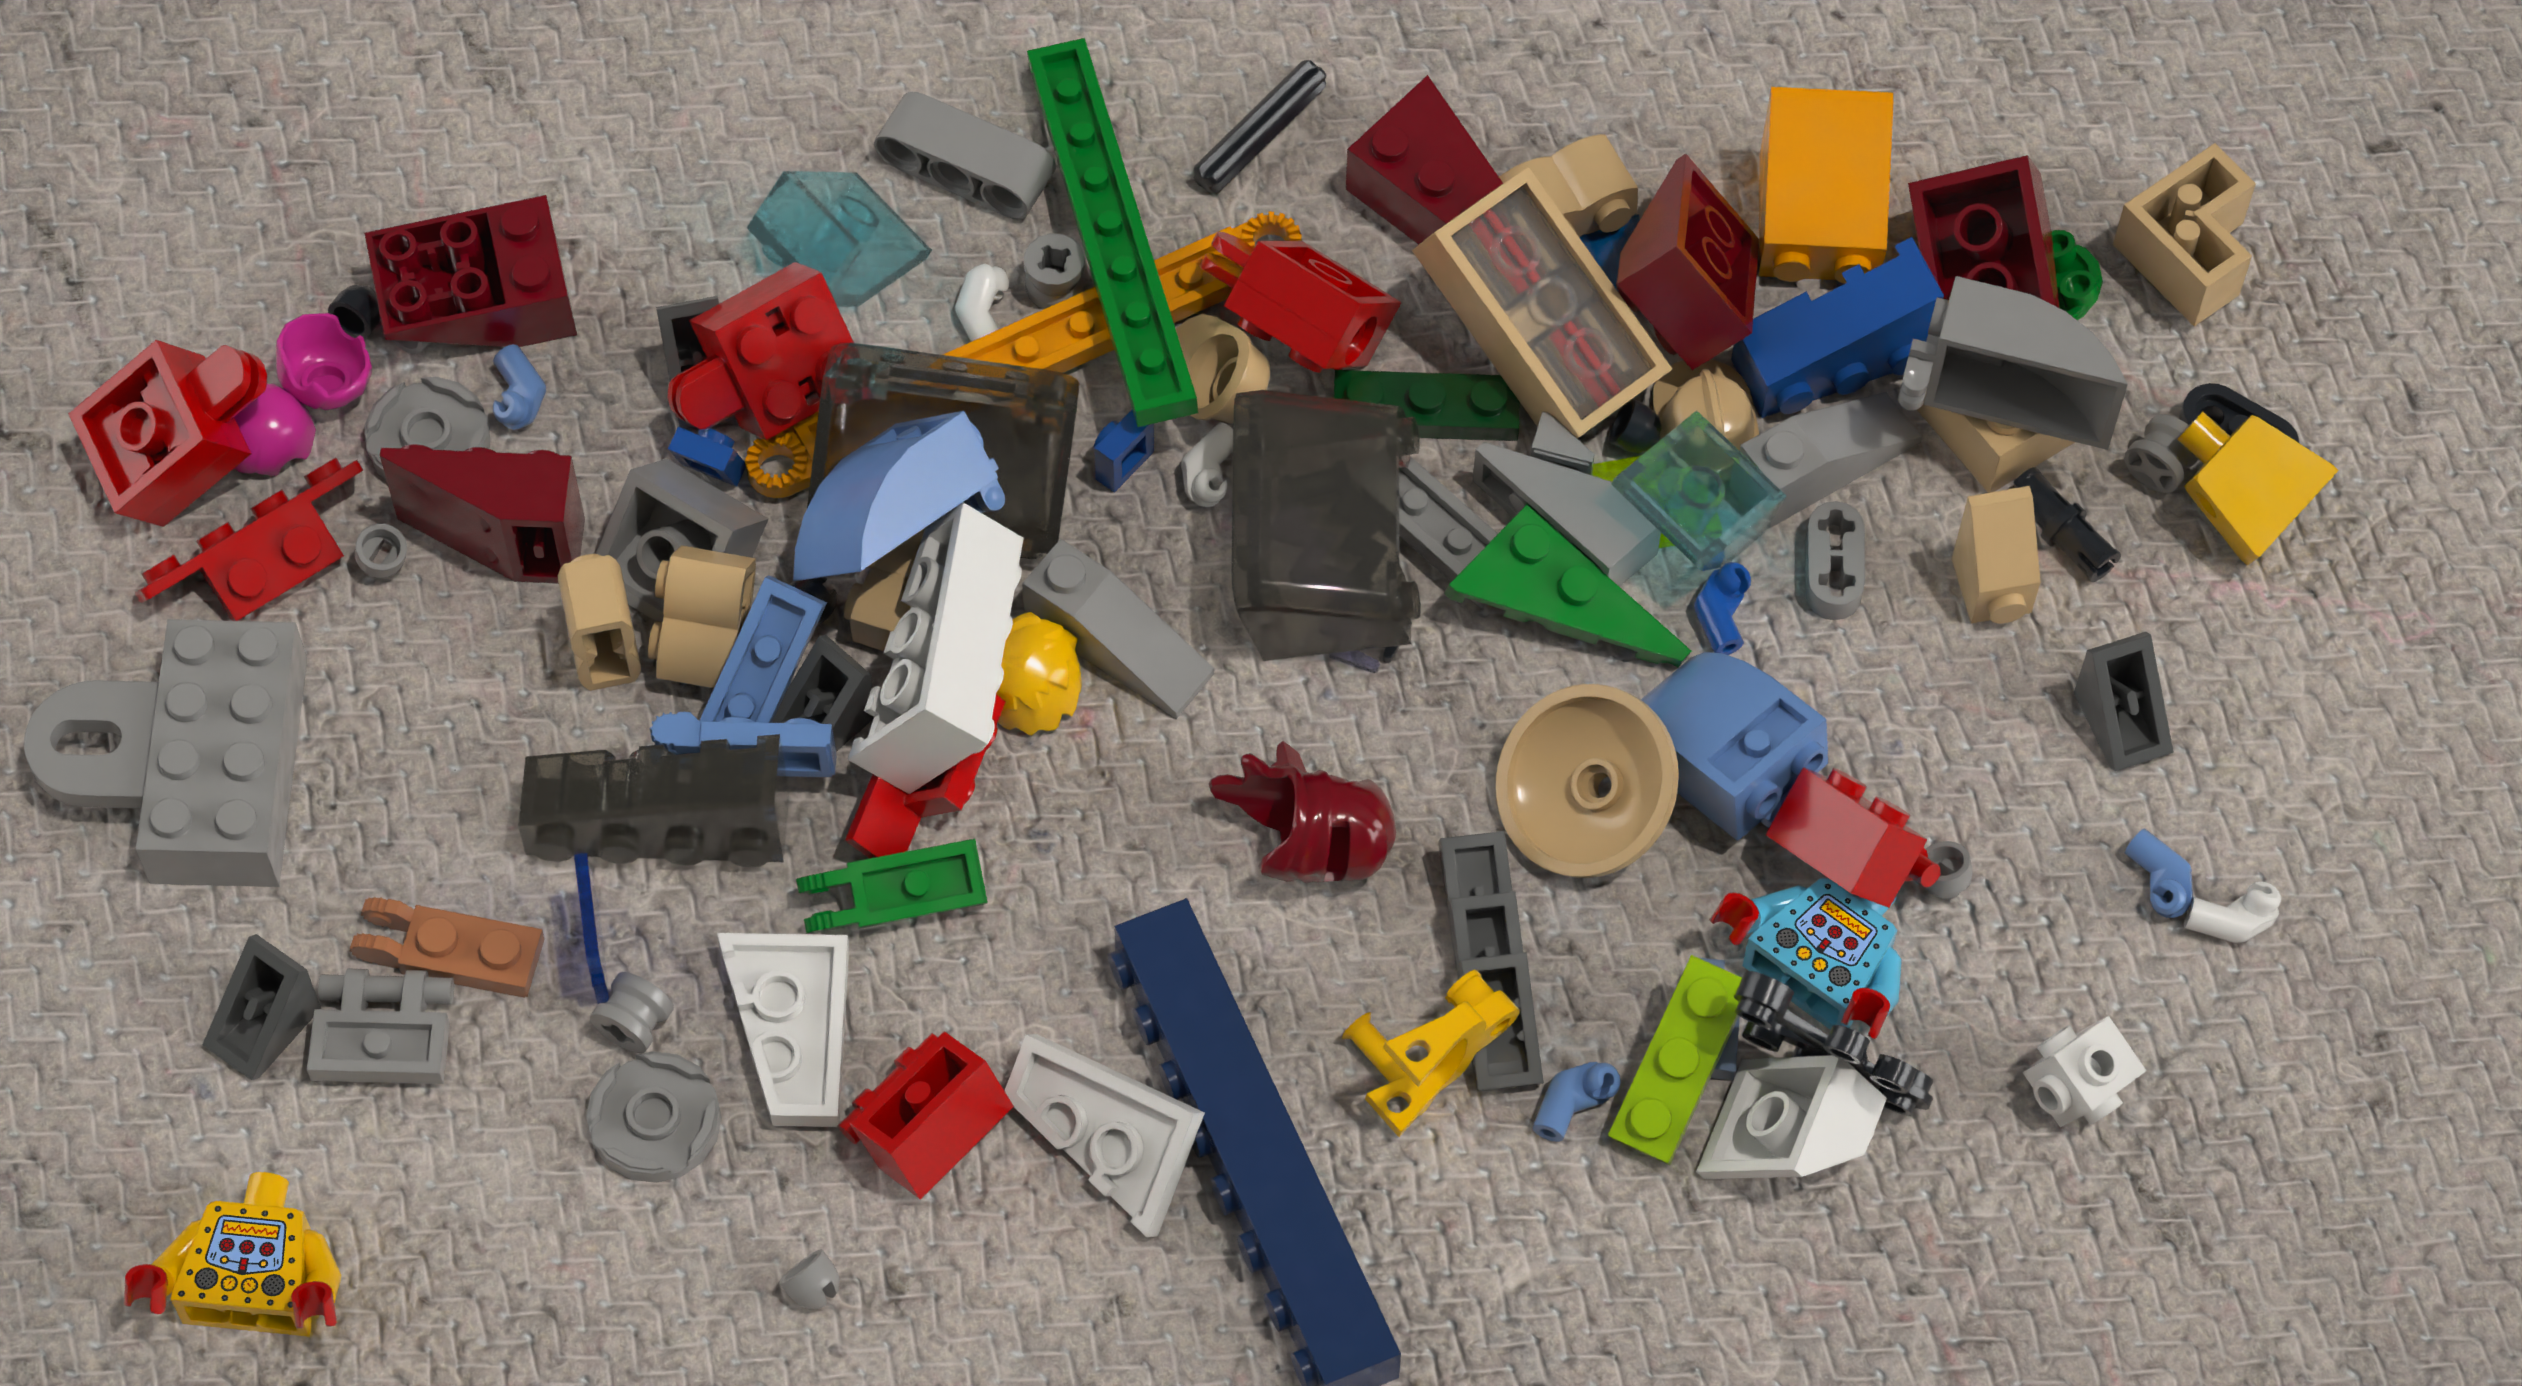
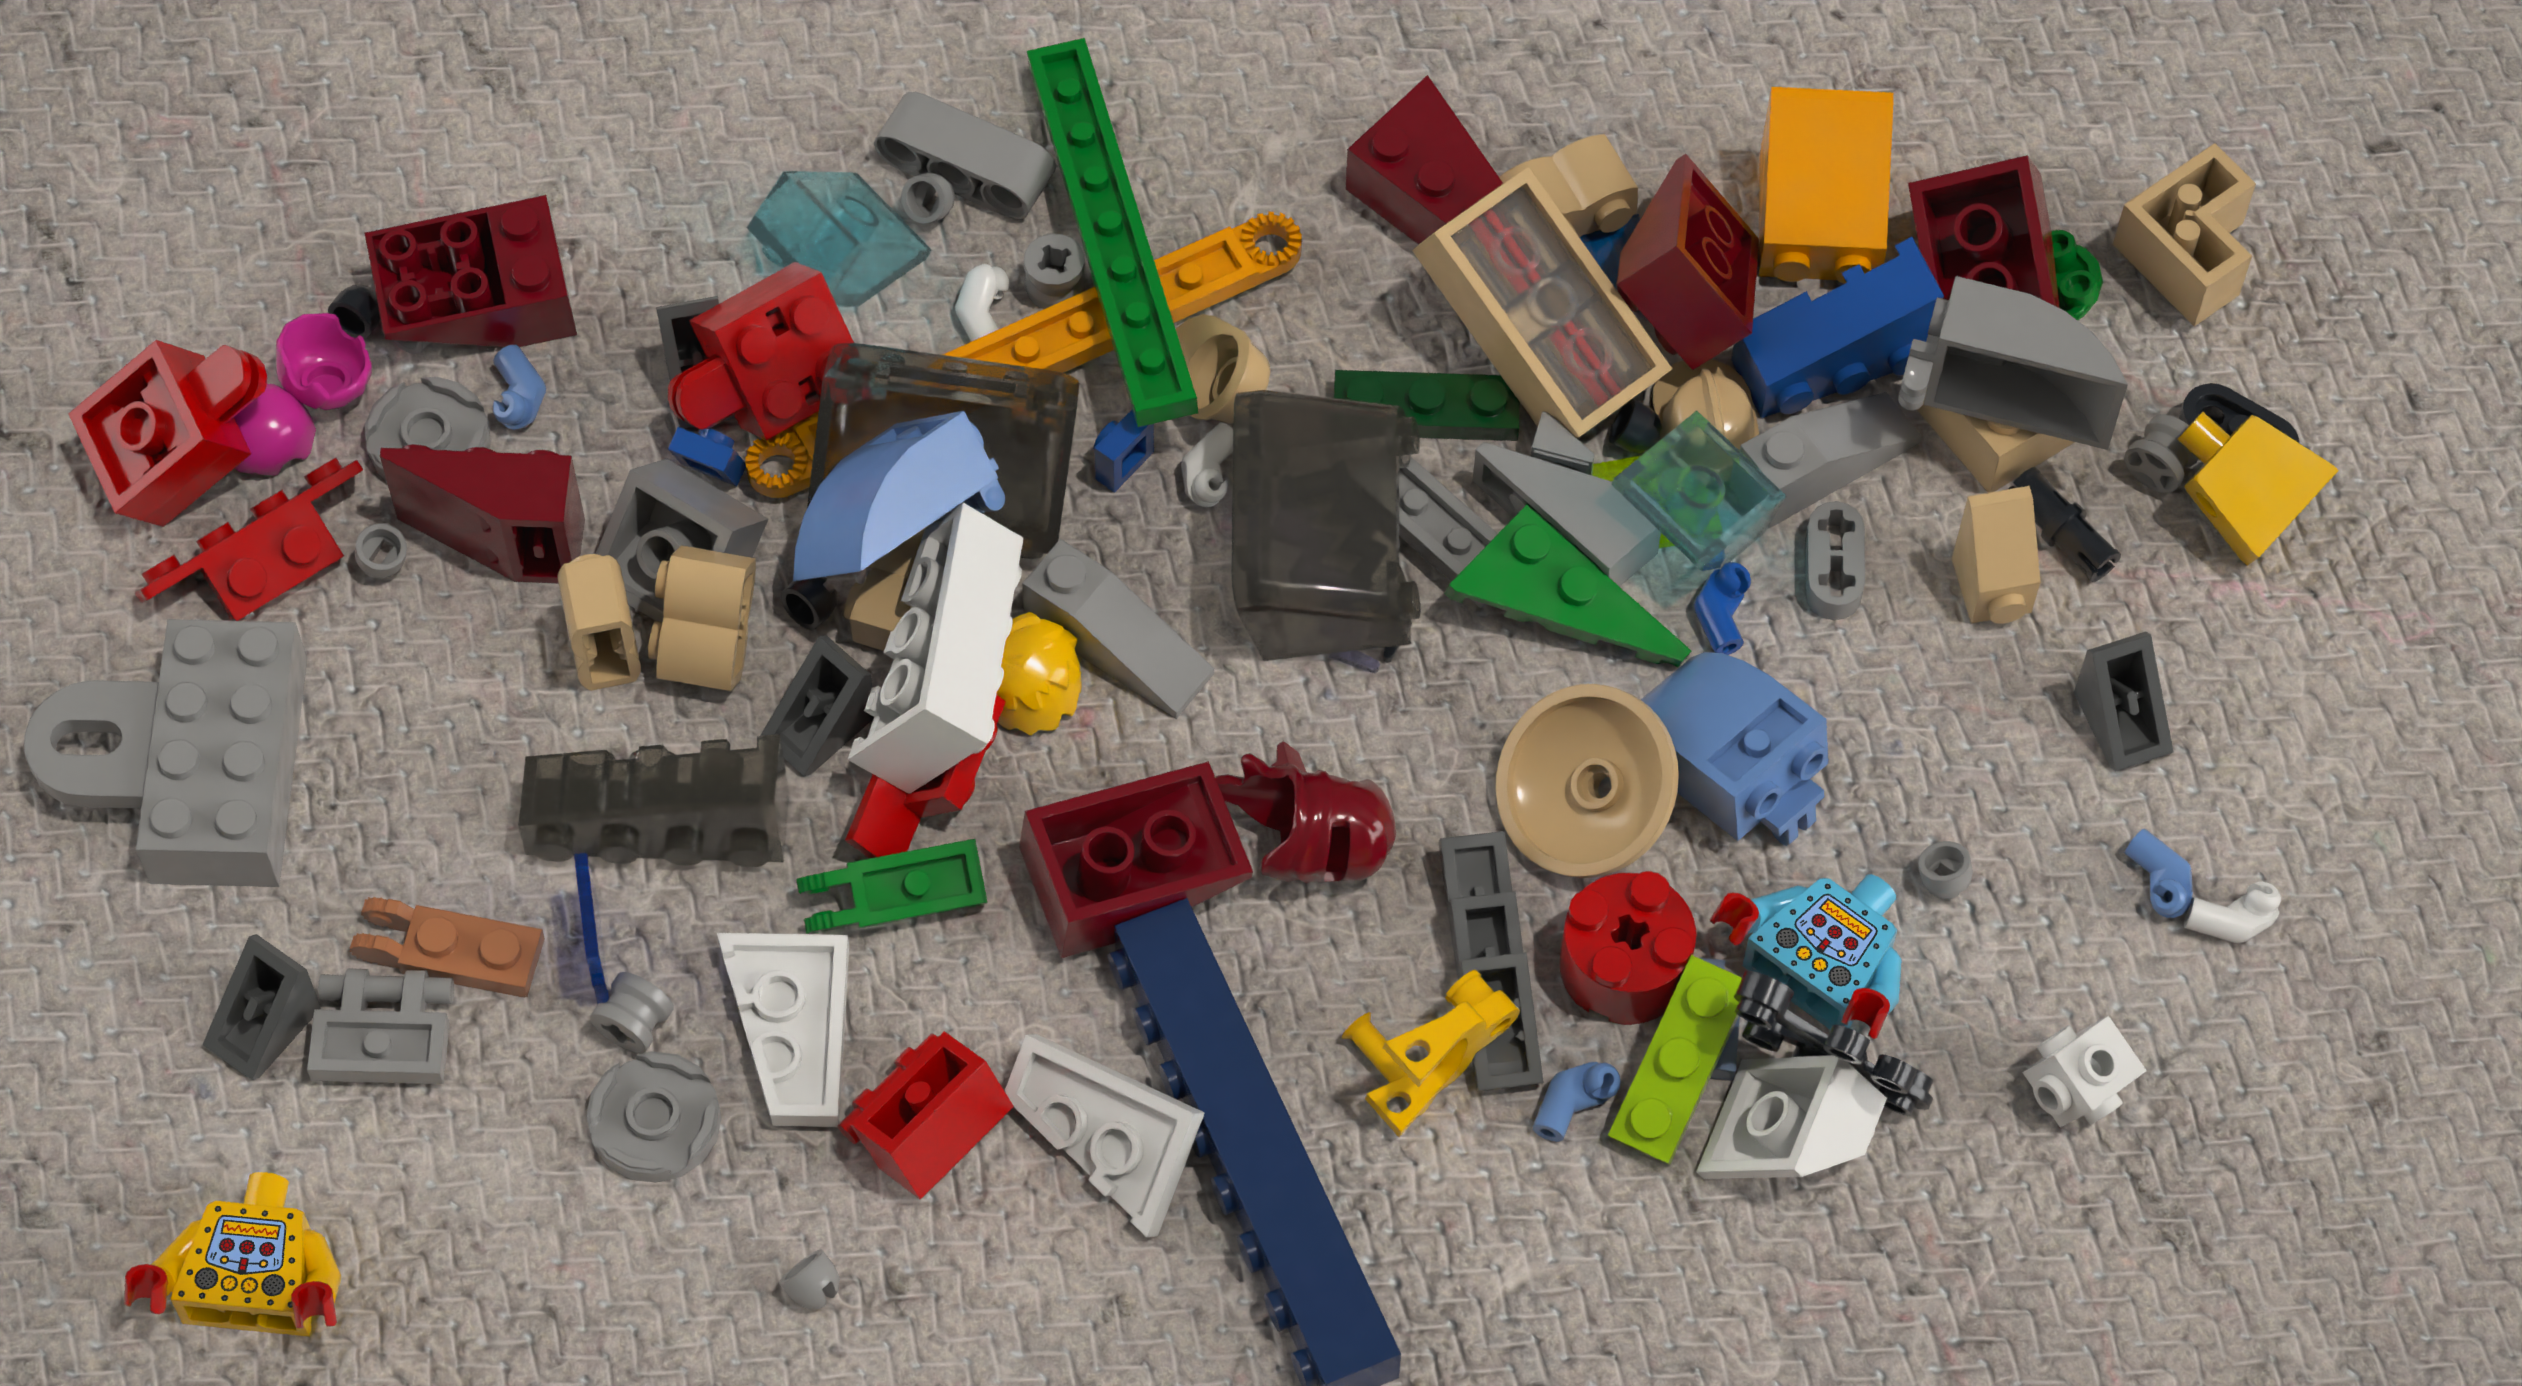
medium blue hinge [650,712,837,777] -> none
medium blue plate [699,575,827,779] -> none
black axle [1193,60,1327,194] -> none
red brick [1200,231,1402,373] -> none
red brick [1766,767,1941,908] -> none
none -> light grey hinge [901,173,955,224]
none -> dark red slope [1019,761,1253,958]
none -> red brick [1559,871,1696,1025]

